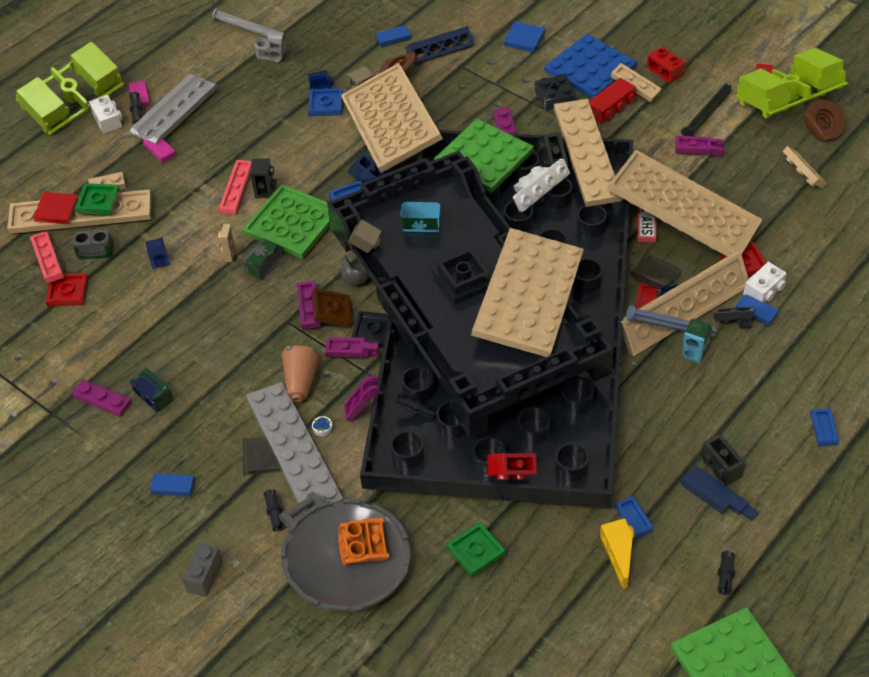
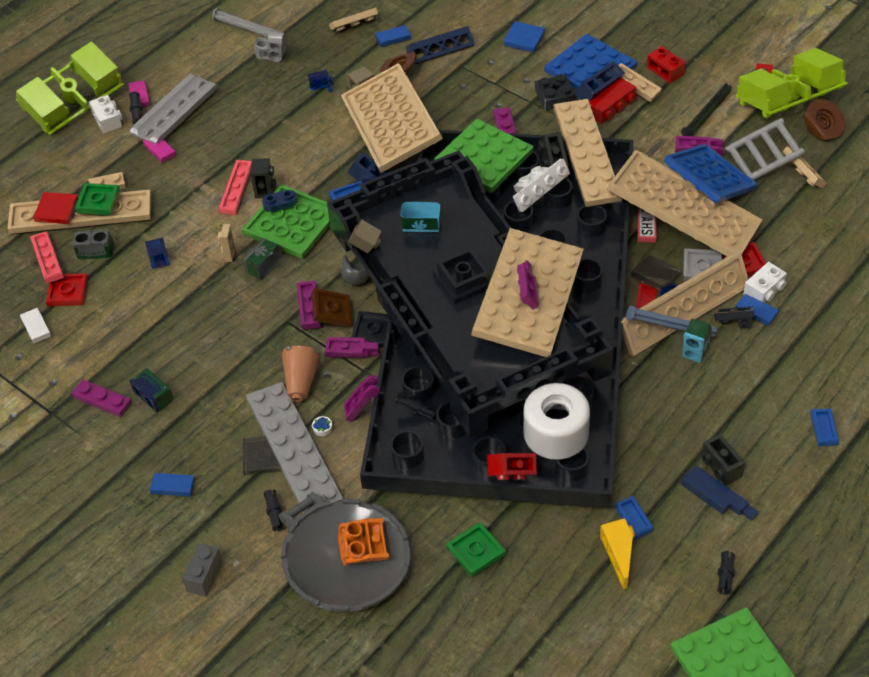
blue tile [308,88,343,116] -> none
none -> white tile [20,308,51,344]
none -> dark blue plate [262,190,298,212]
none -> tan plate [329,8,378,31]
none -> magenta hinge [517,260,539,309]
none -> white piece [524,383,590,459]
none -> dark blue slope [574,61,625,101]
none -> blue plate [664,144,758,203]
none -> light grey plate [683,248,722,281]
none -> light grey bar [725,118,805,180]

